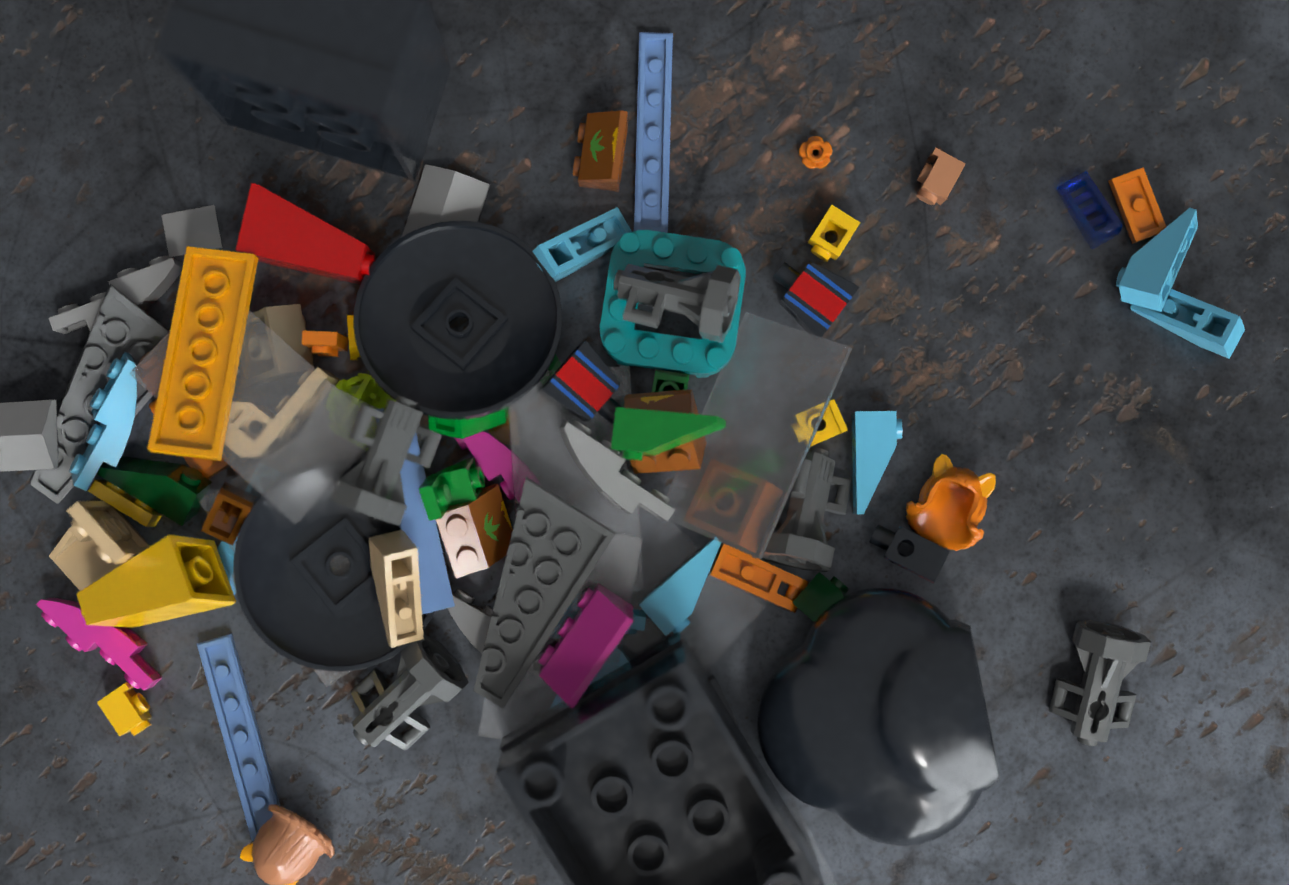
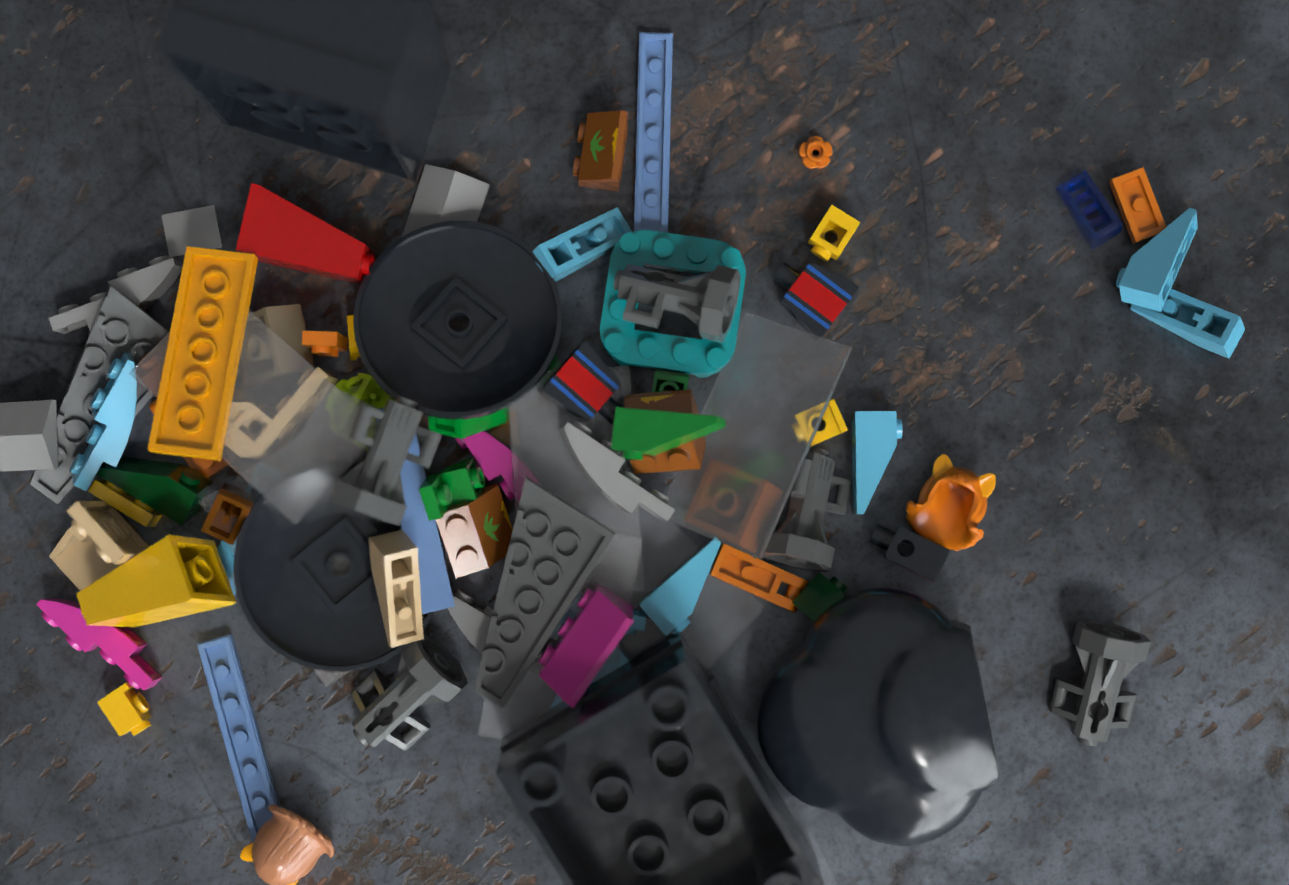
nougat brick [916,148,965,205] -> none

